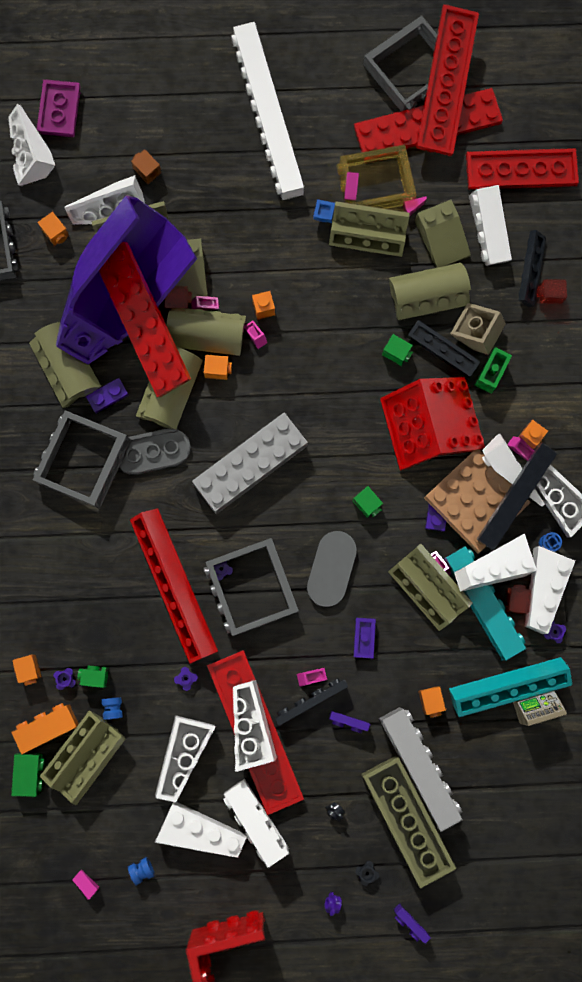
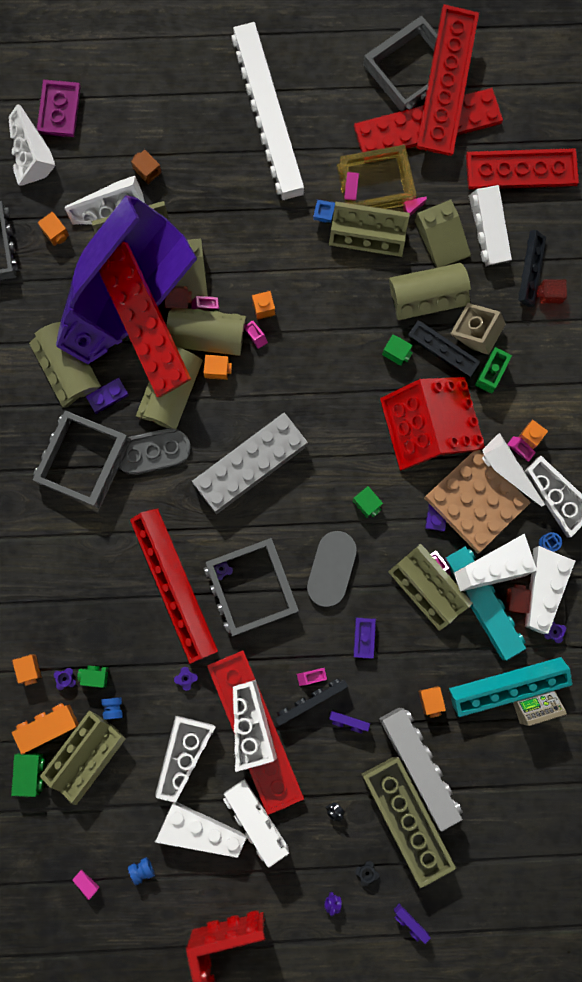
black tile [476,443,557,551] -> none

